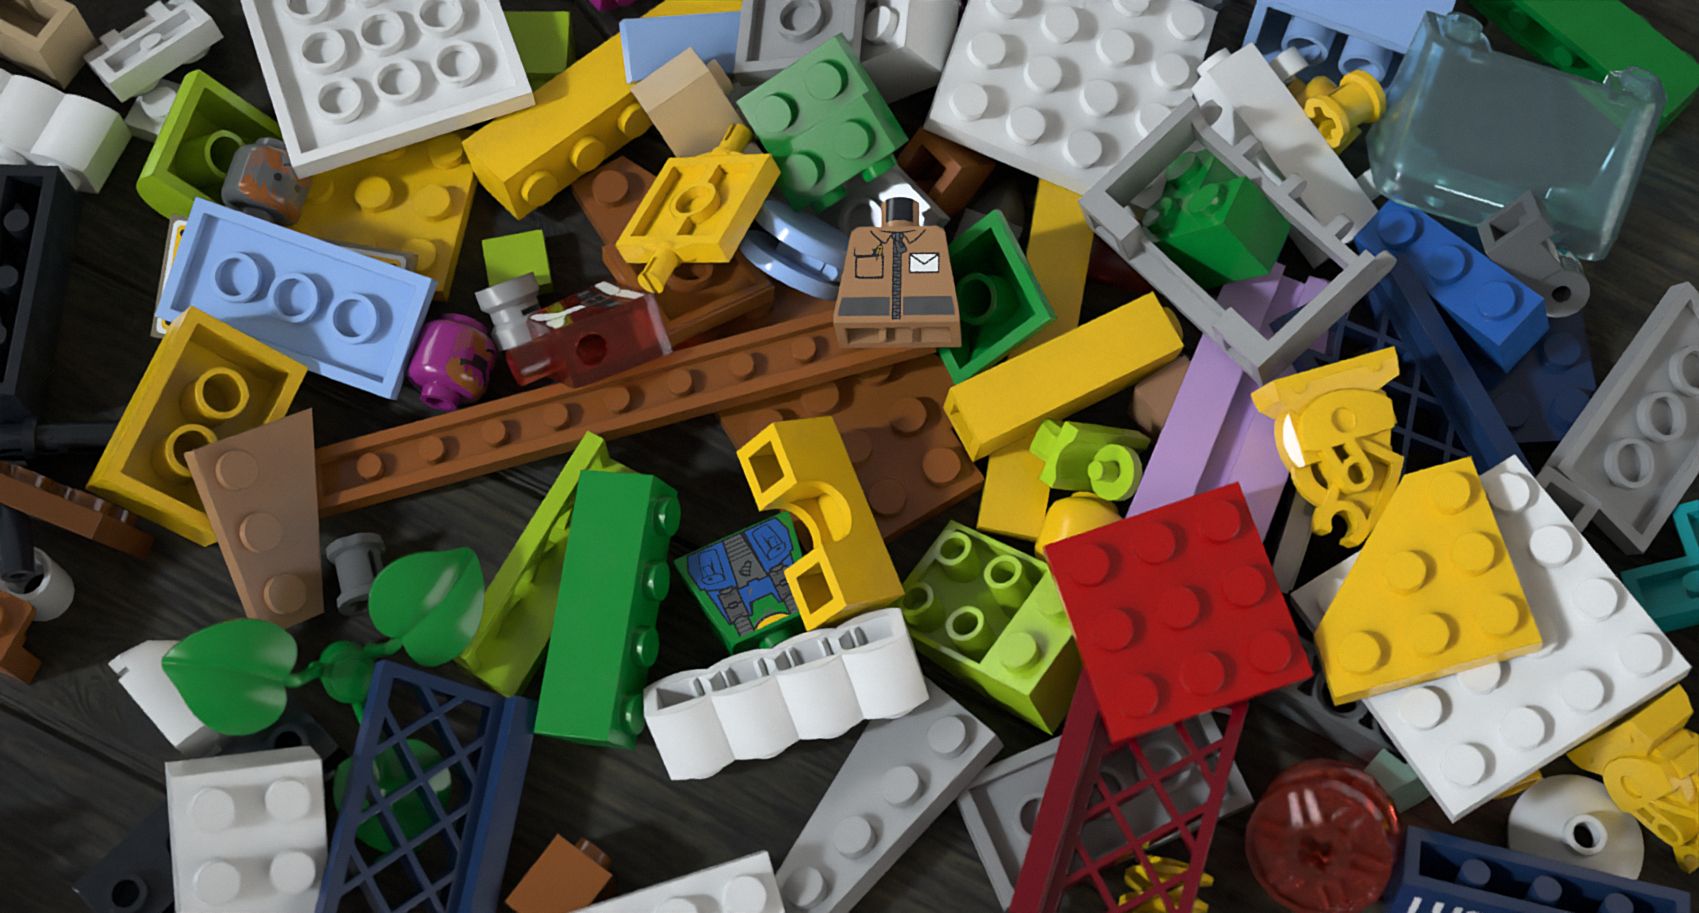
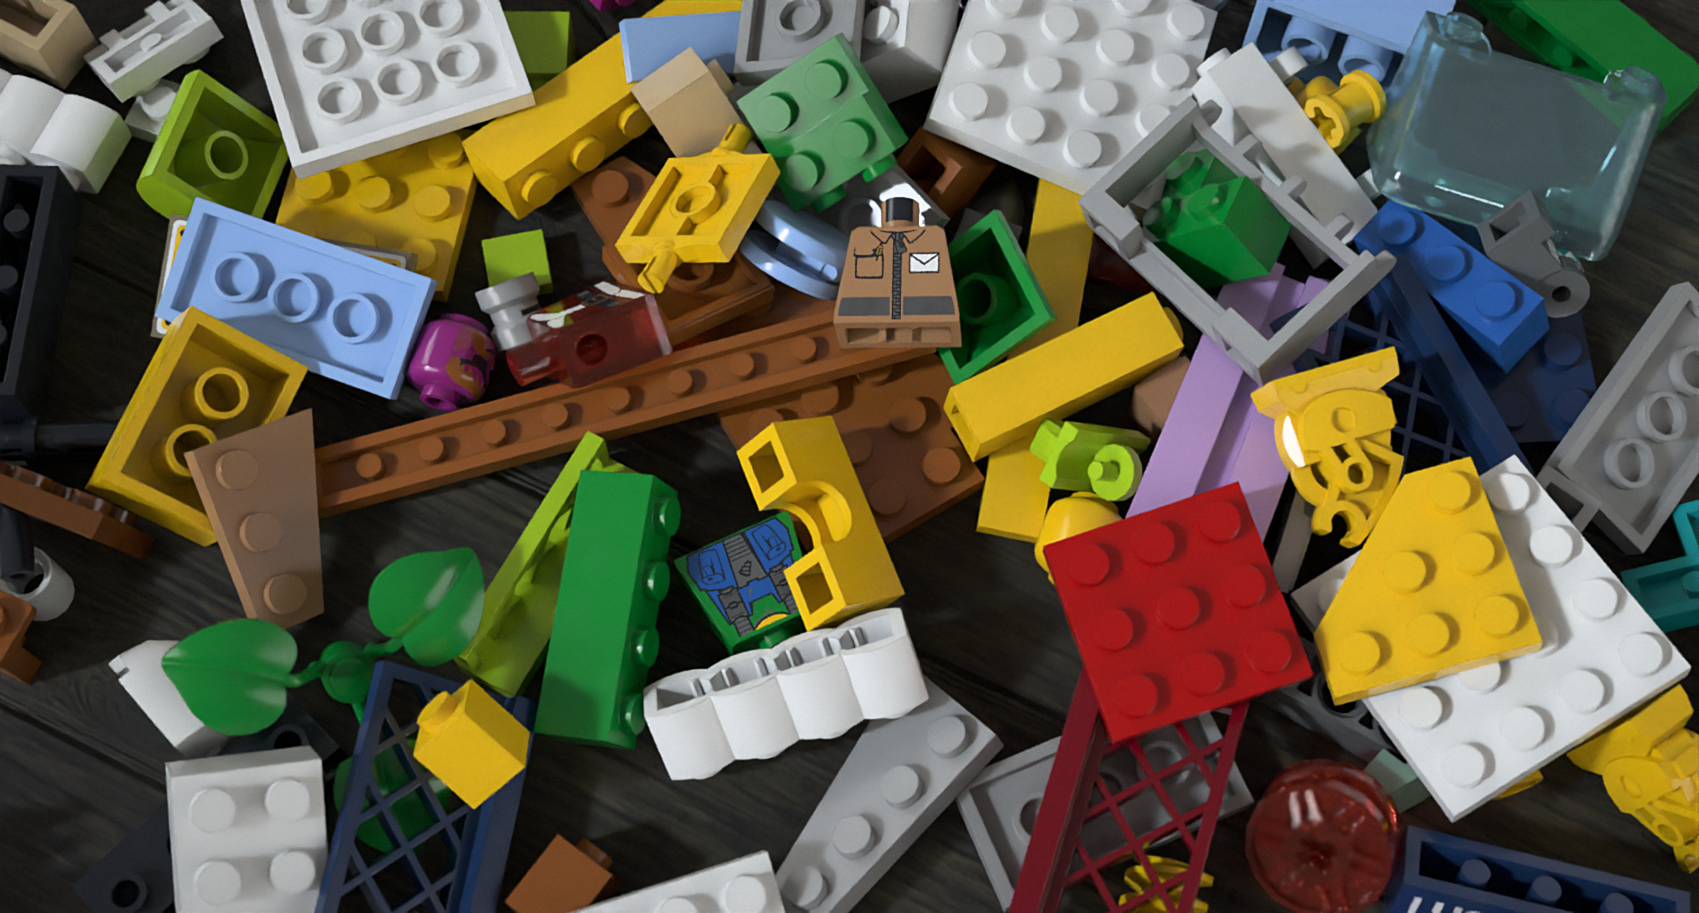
dark grey head [221,138,312,227] -> none
dark grey bush [326,533,386,616] -> none
lime slope [884,520,1083,735] -> none
white dish [1506,774,1644,880] -> none
none -> yellow brick [413,679,530,809]

